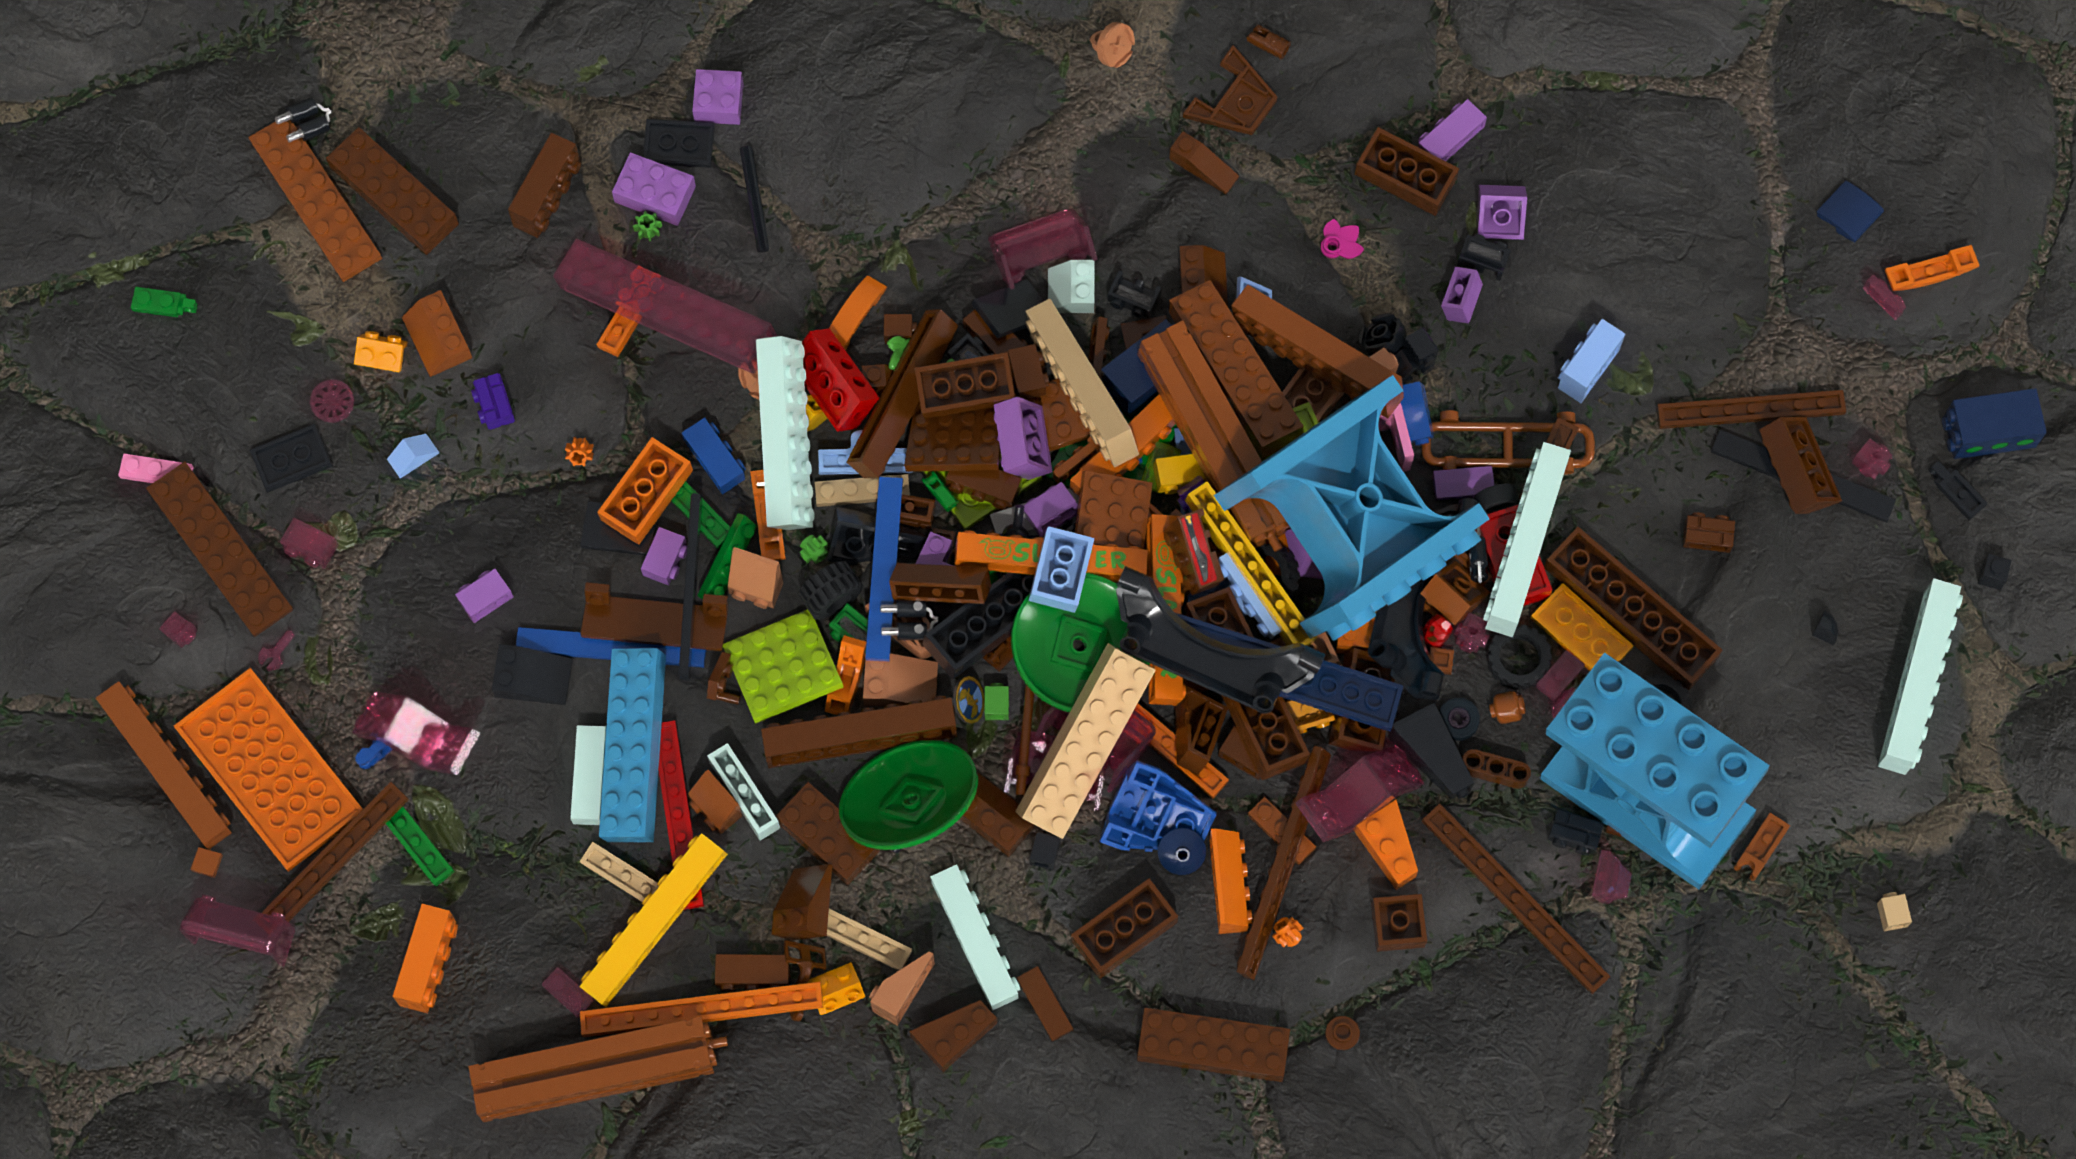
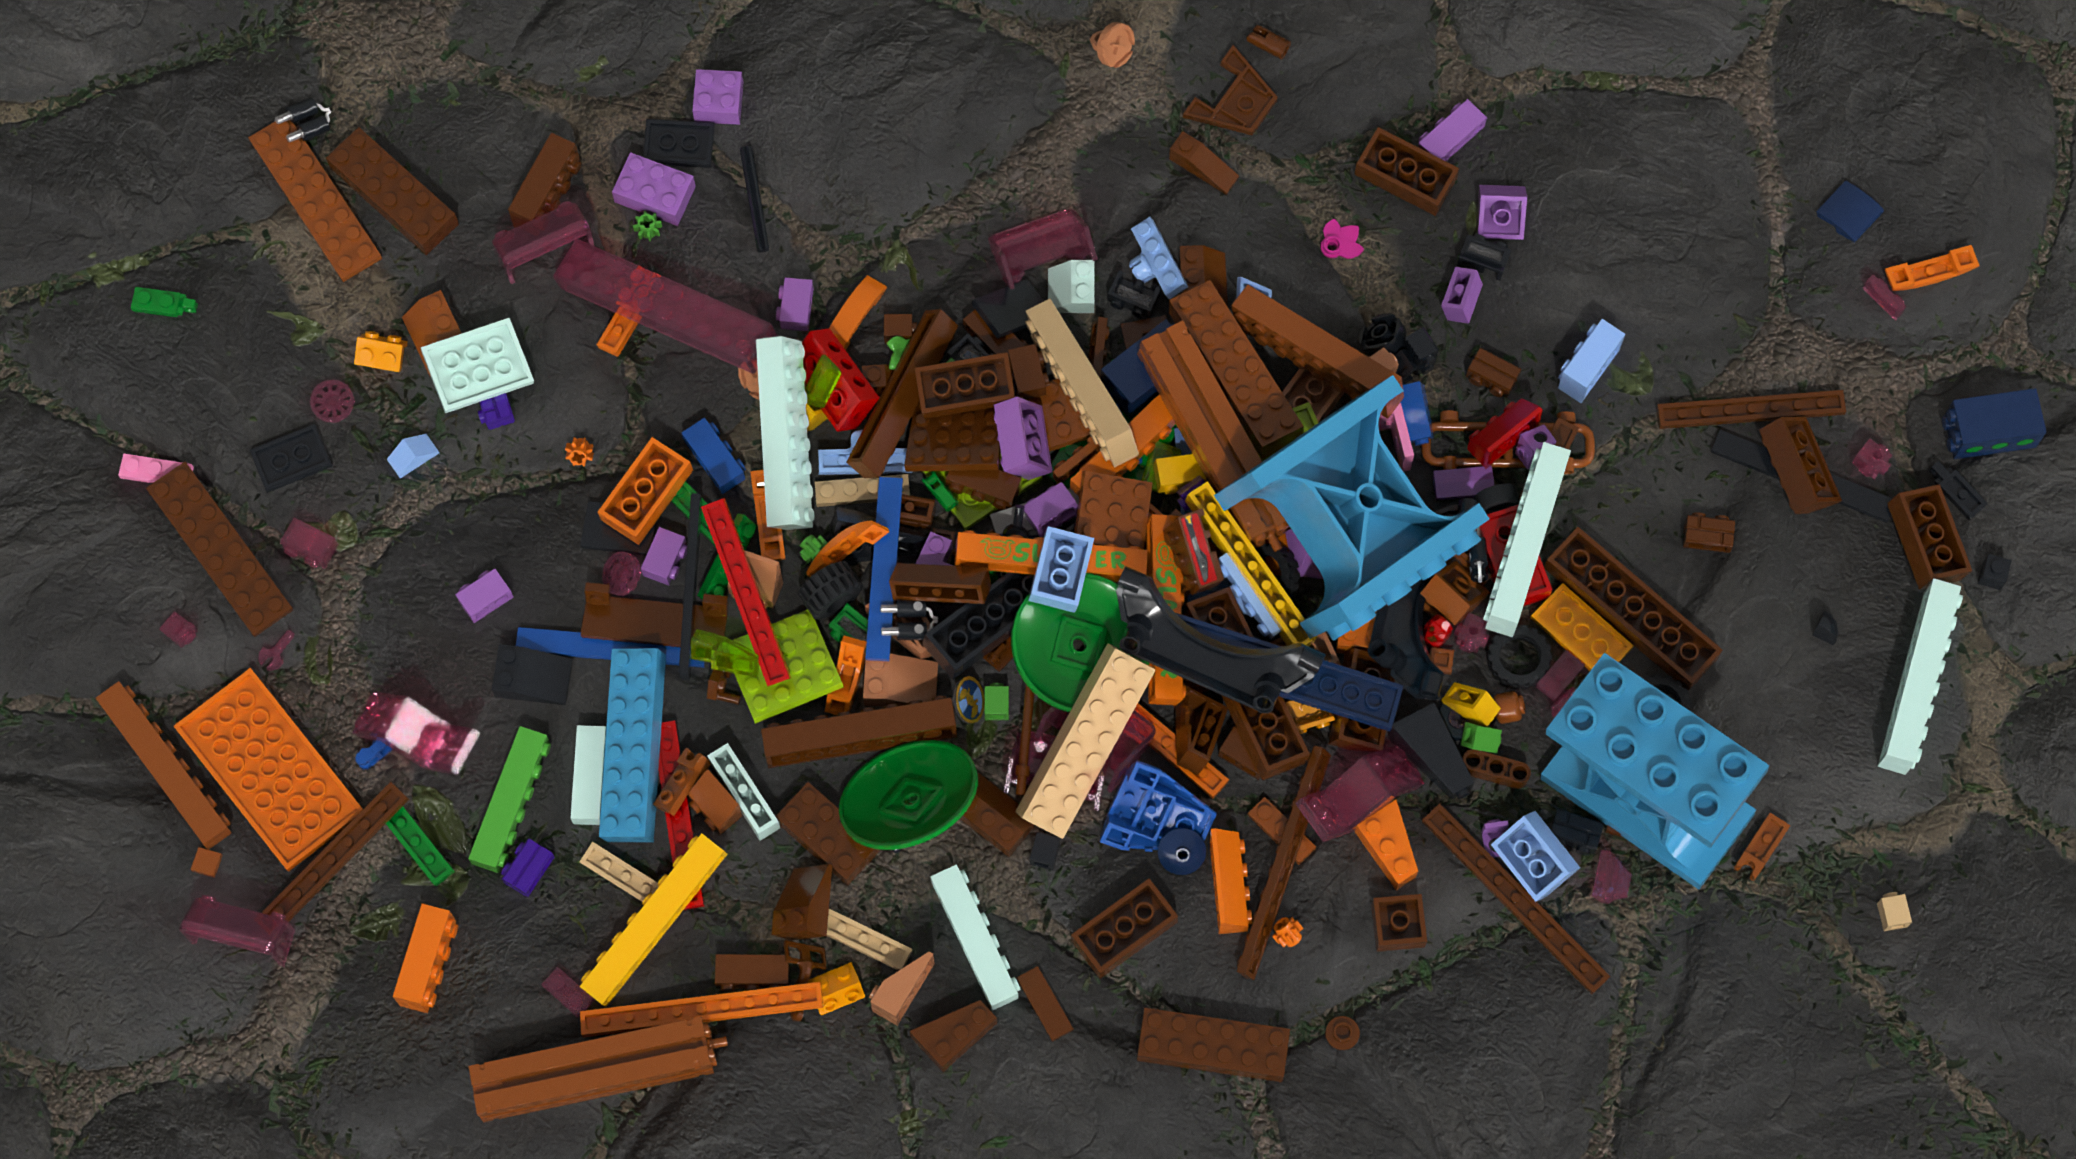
none -> light aqua plate [421,318,534,413]
none -> bright green brick [468,726,551,873]
none -> clear pink windscreen [492,201,594,284]
none -> dark purple brick [501,838,555,897]
none -> clear pink wheel [602,551,641,596]
none -> dark orange plate [653,748,711,816]
none -> clear neon green slope [691,629,759,677]
none -> red plate [701,498,791,686]
none -> medium lavender brick [776,278,814,331]
none -> clear neon green slope [805,355,841,408]
none -> orange slope [806,521,889,577]
none -> light blue plate [1129,217,1188,299]
none -> yellow slope [1441,682,1501,727]
none -> bright green brick [1461,722,1502,753]
none -> reddish brown brick [1466,347,1522,398]
none -> red slope [1467,398,1543,469]
none -> medium lavender bracket [1481,819,1509,858]
none -> light blue brick [1491,811,1580,902]
none -> medium lavender bracket [1515,425,1556,469]
none -> reddish brown brick [1887,484,1972,590]

